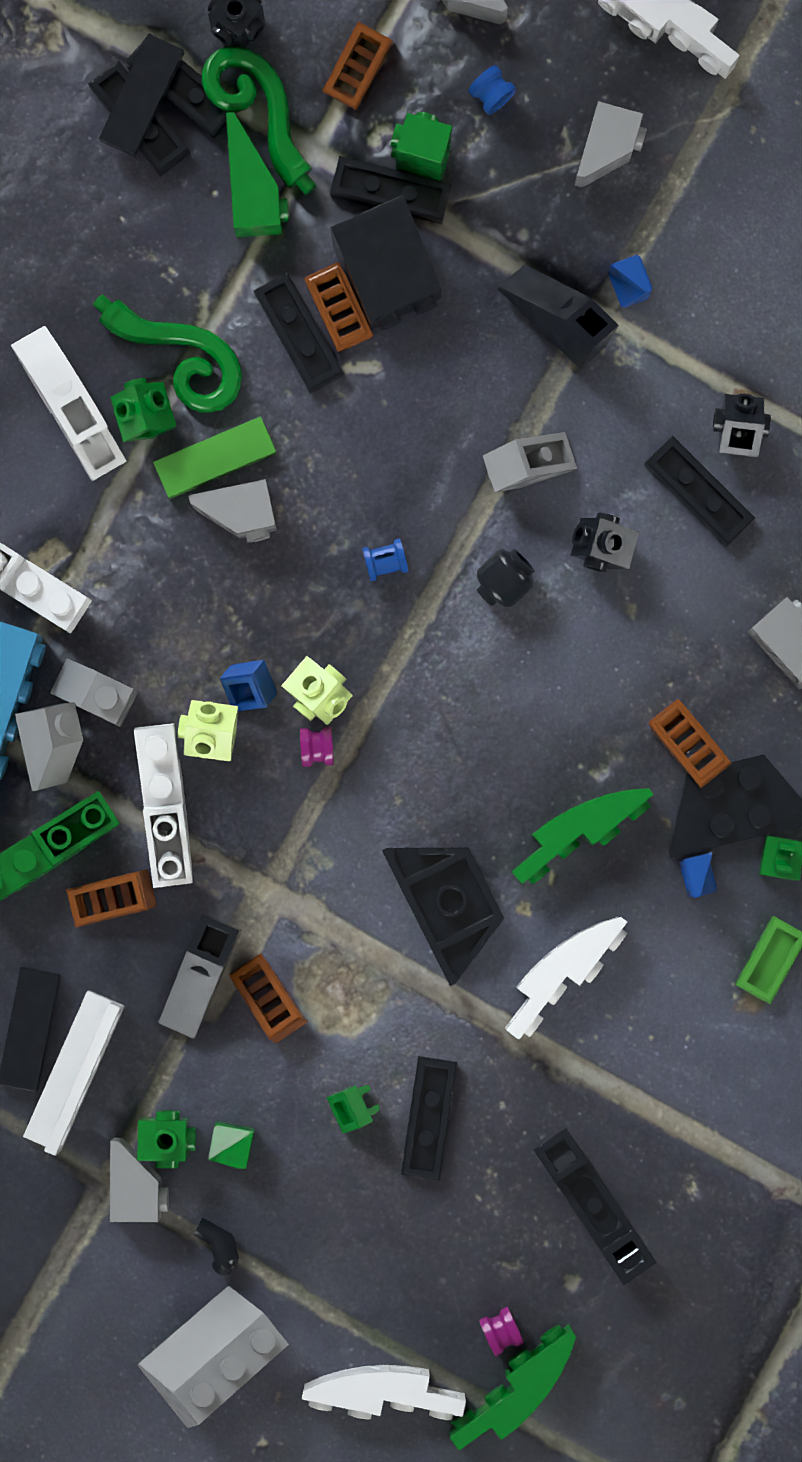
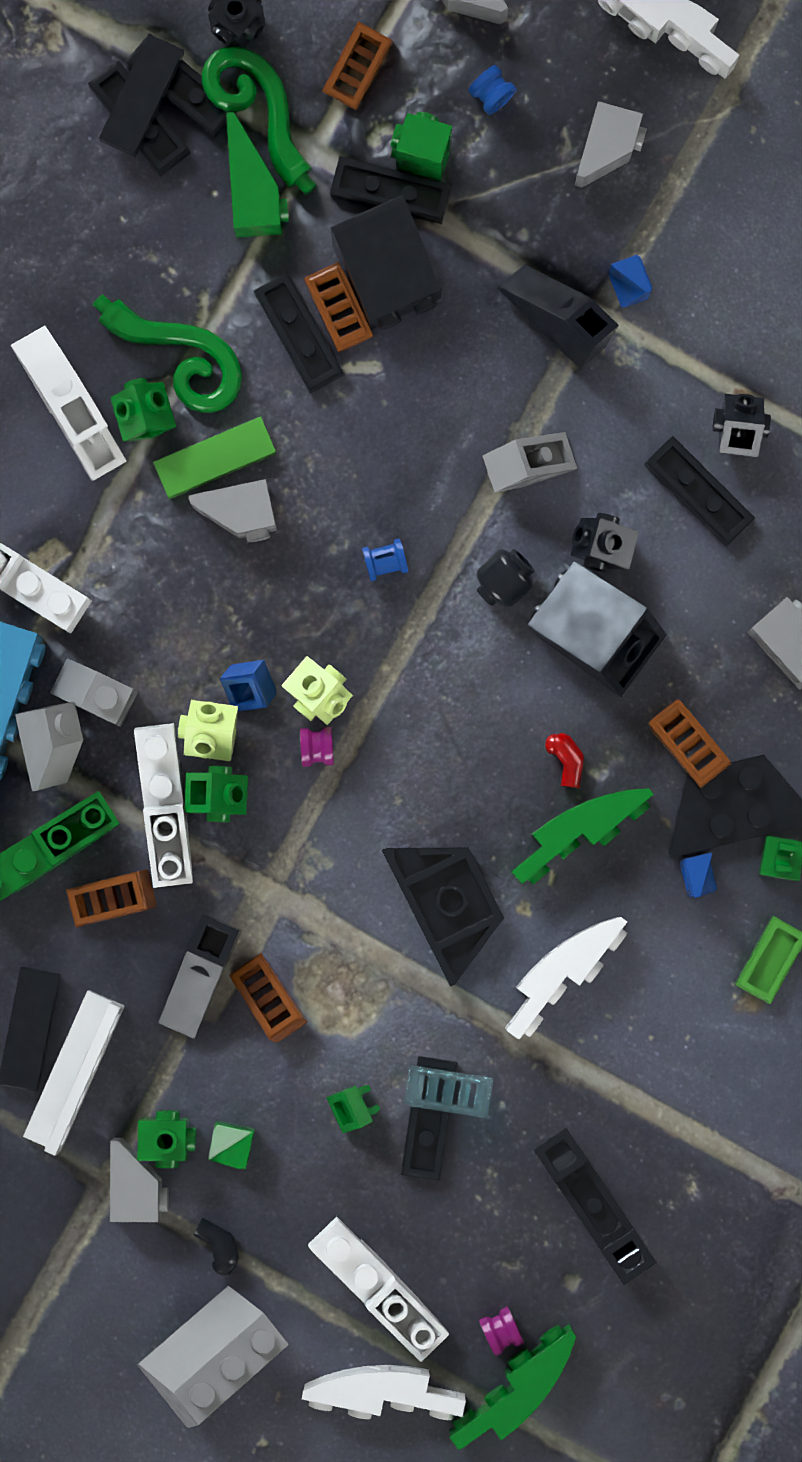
none -> green brick [184,766,248,822]
none -> white slope [308,1217,449,1362]
none -> clear light blue slope [404,1065,493,1118]
none -> slope [528,562,667,697]
none -> red arm [545,733,584,789]

